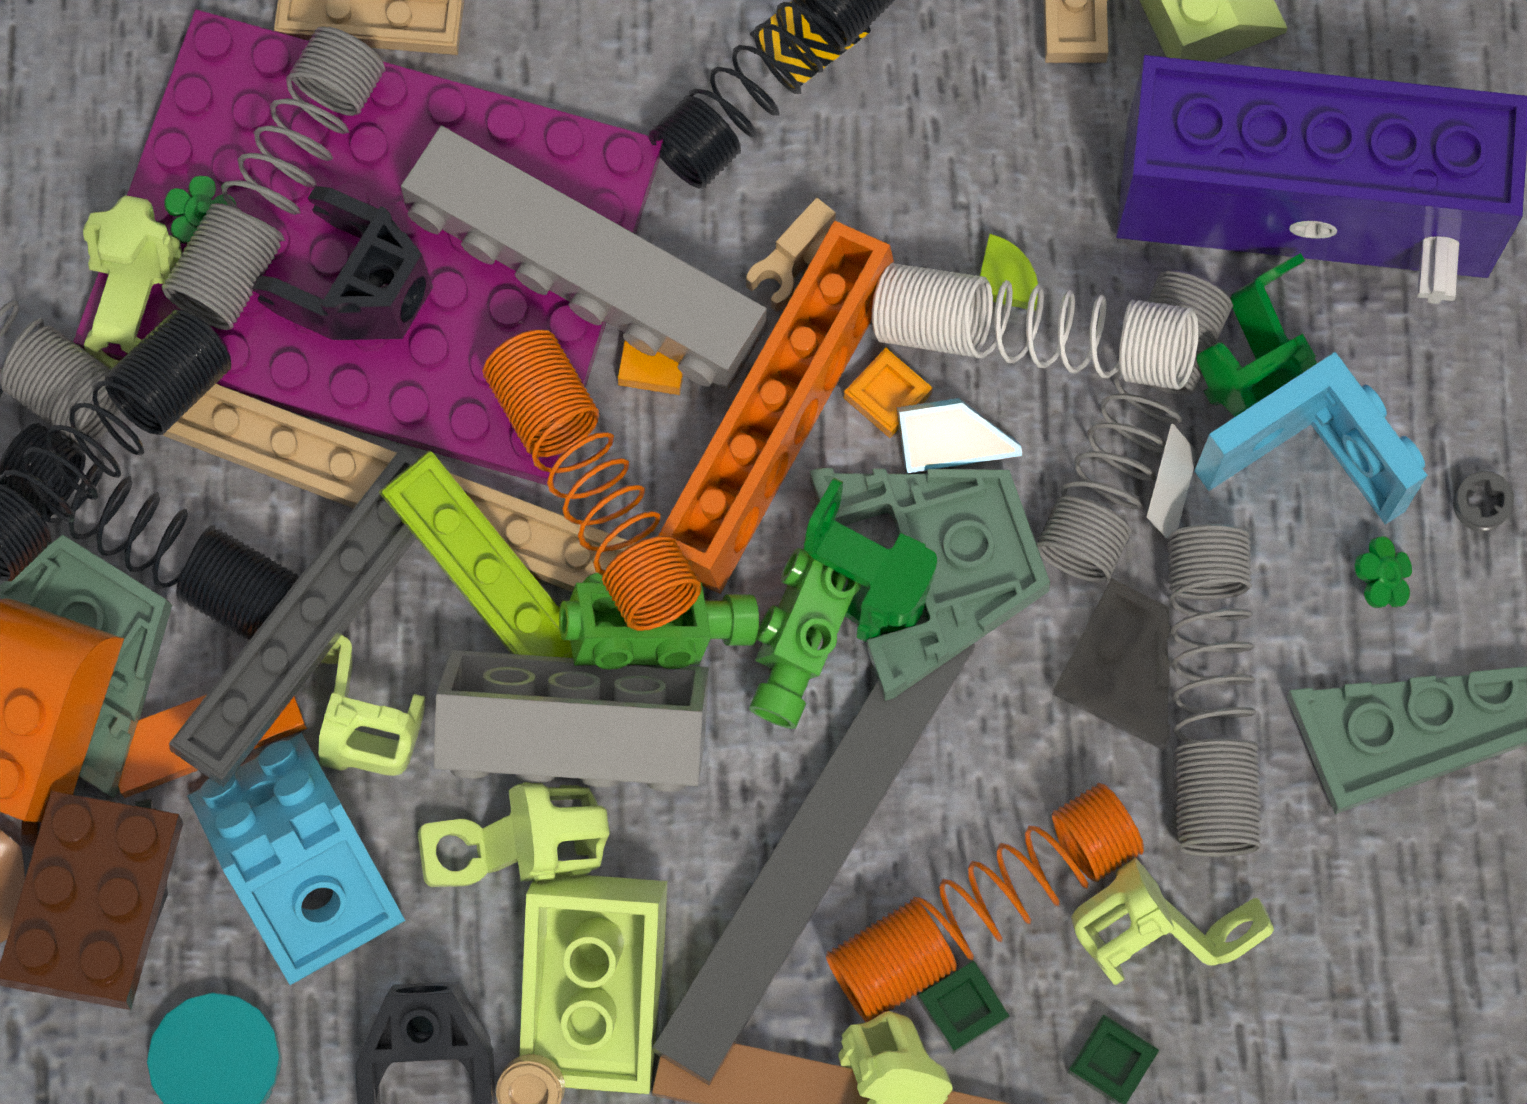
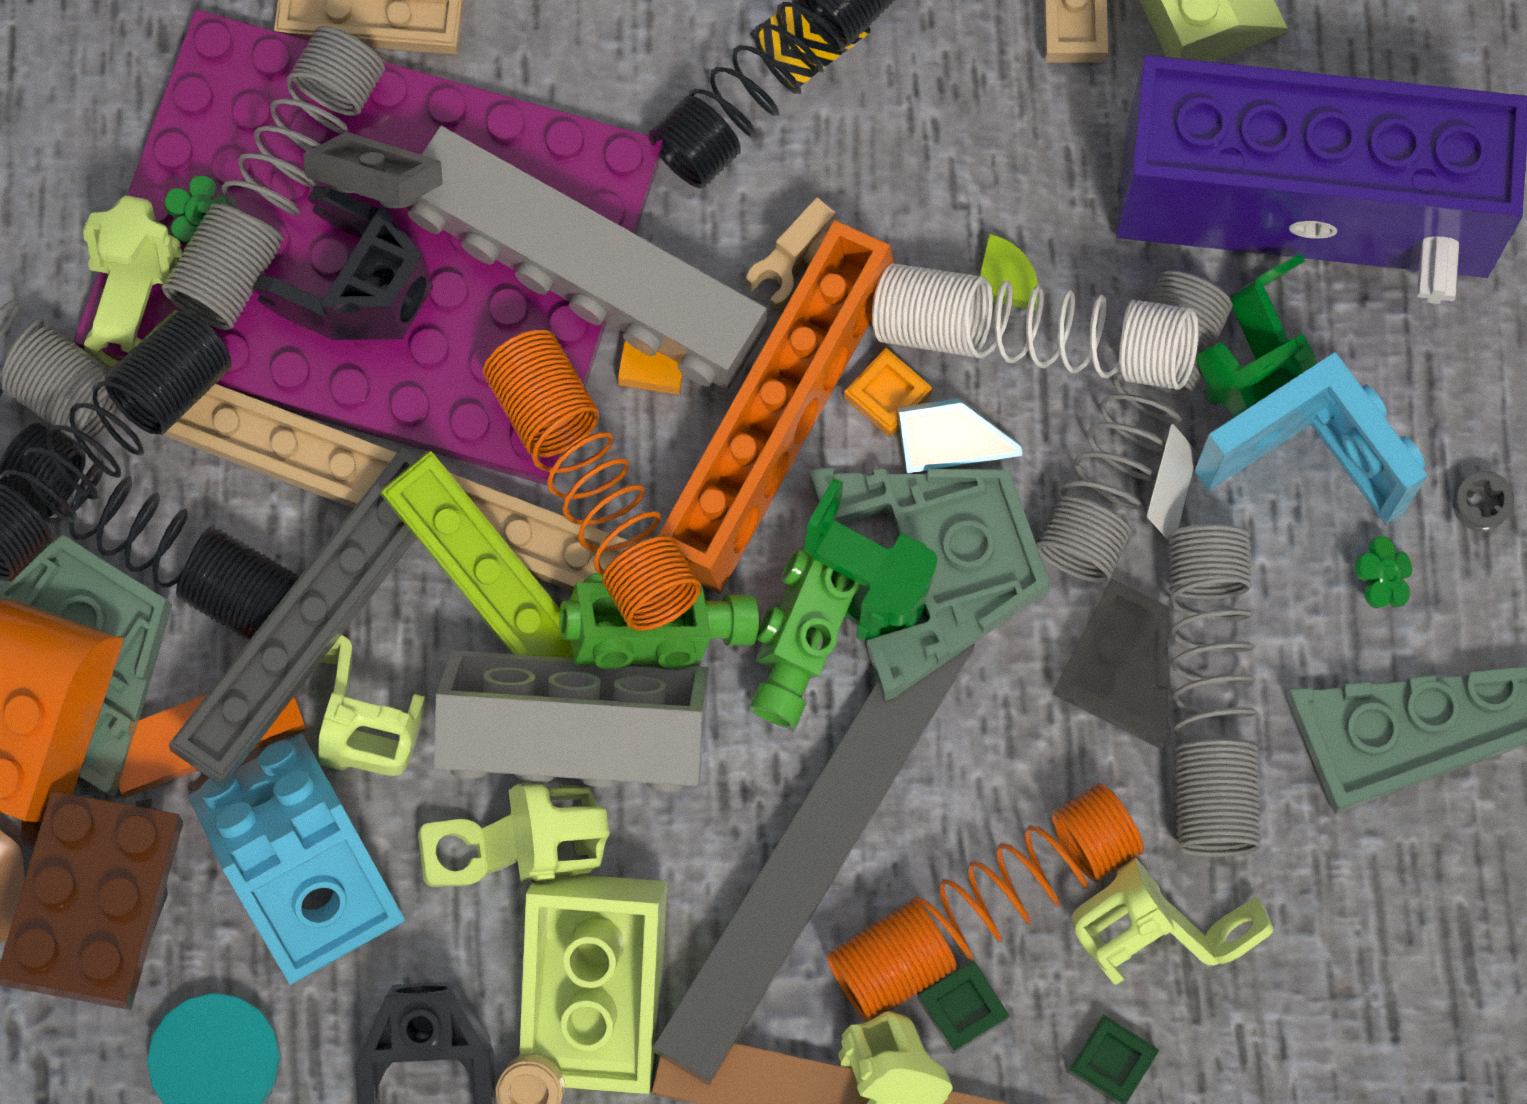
none -> flat silver plate [303,132,443,208]

